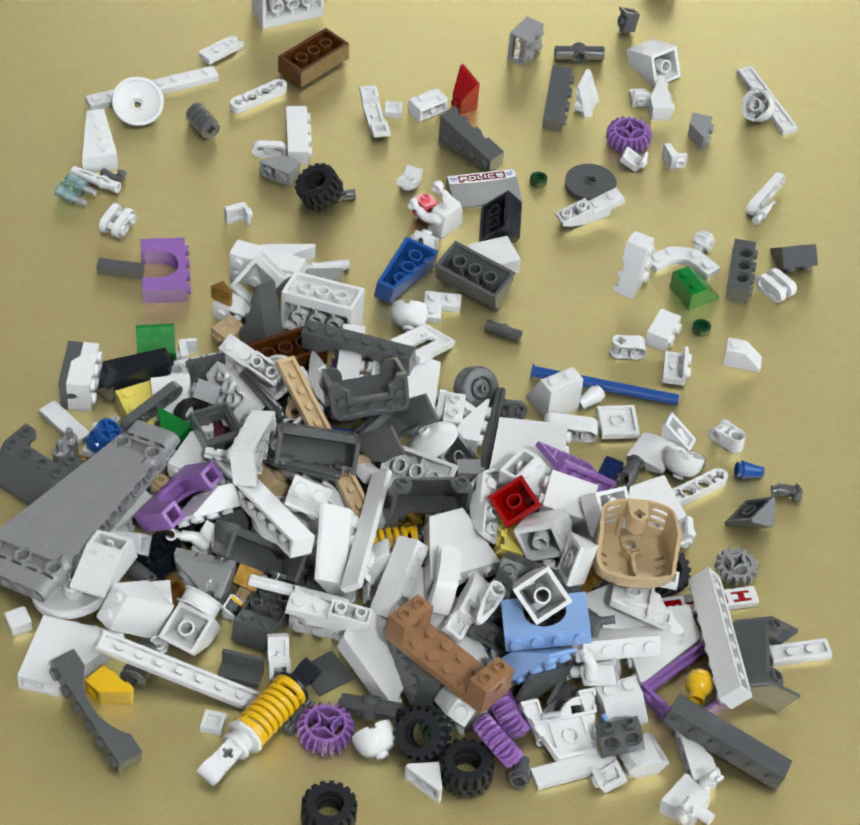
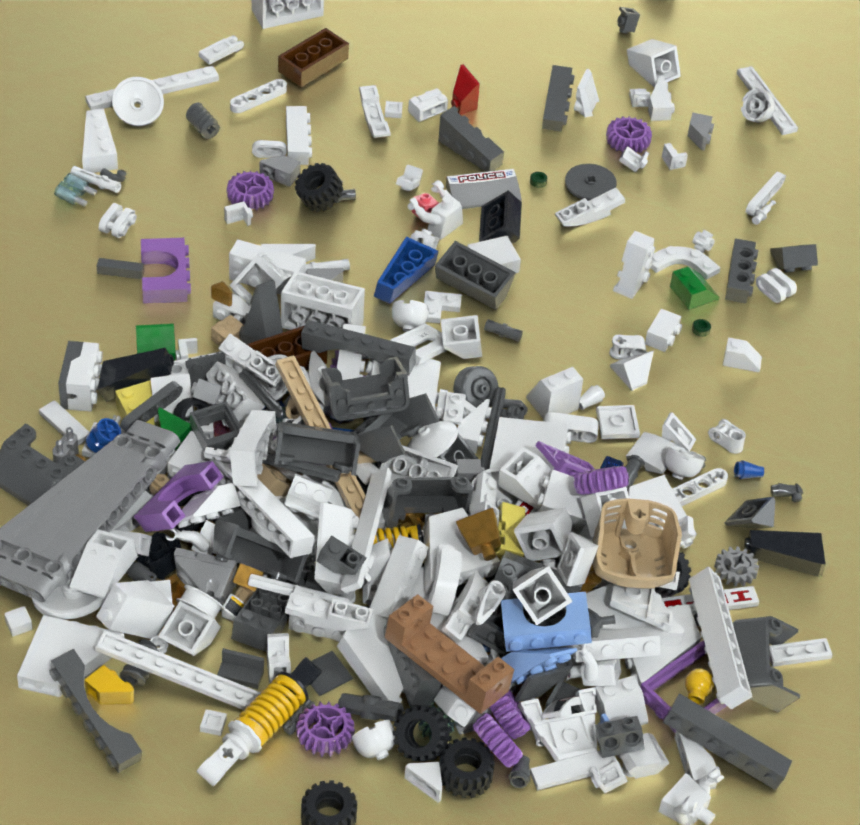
red slope [488,475,542,529] -> none
light grey piece [507,16,544,66] -> none
blue axle [530,363,680,405] -> none
dark grey piece [554,42,605,64] -> none
white bracket [662,346,692,386] -> none
none -> medium lavender gear [227,170,274,210]
none -> dark grey slope [317,535,367,575]
none -> white slope [441,315,482,359]
none -> pearl gold torso [456,507,501,561]
none -> medium lavender gear [573,466,629,494]
none -> white slope [610,350,654,391]
none -> black slope [744,530,826,577]

